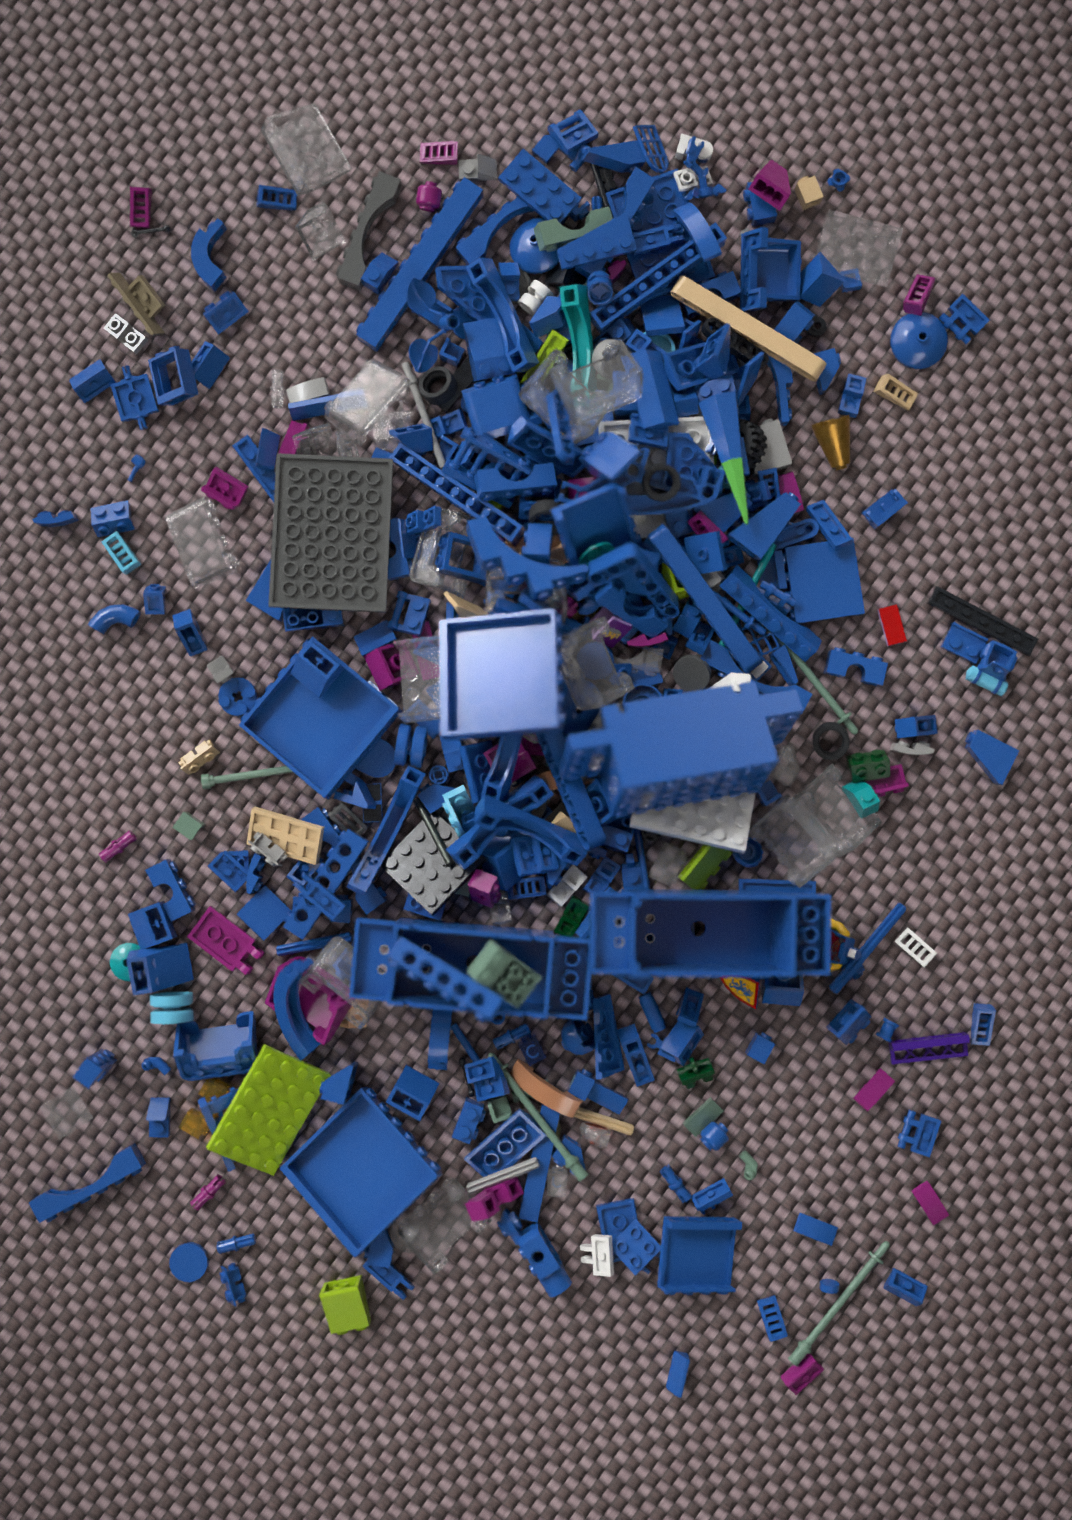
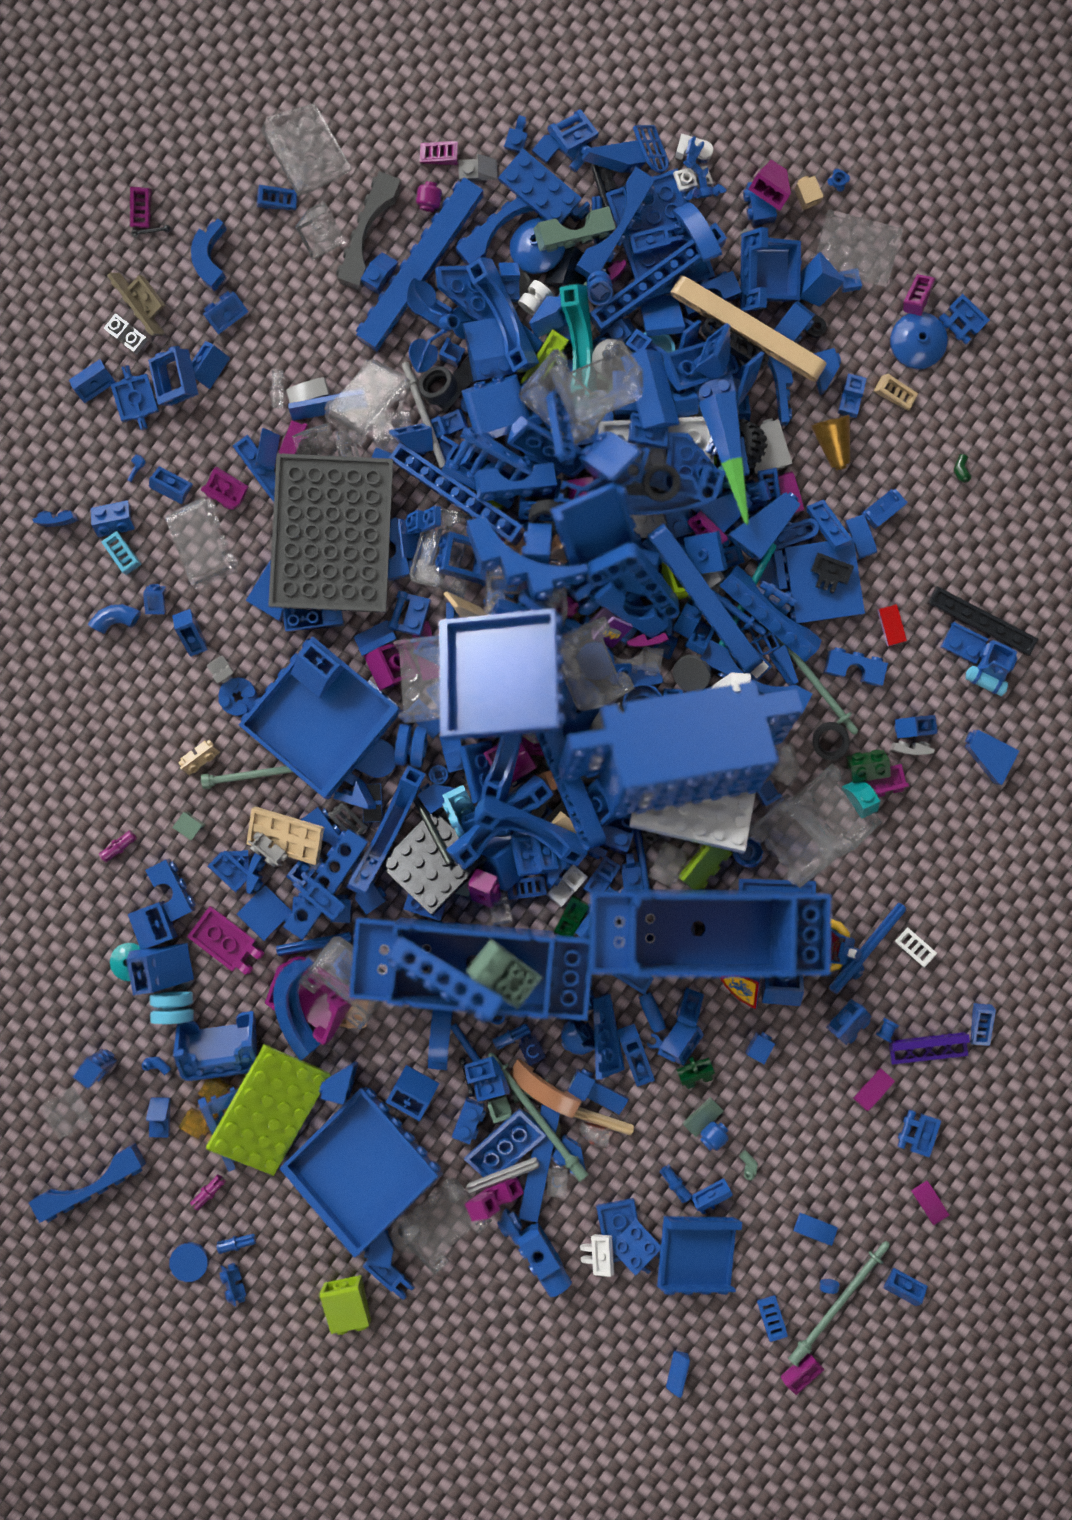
blue wing [557,212,637,270] -> none
teal dish [579,542,614,568] -> none
none -> blue slope [149,466,193,504]
none -> blue plate [504,115,528,153]
none -> black hinge [810,553,854,594]
none -> blue slope [845,514,877,559]
none -> dark green arm [953,454,971,483]

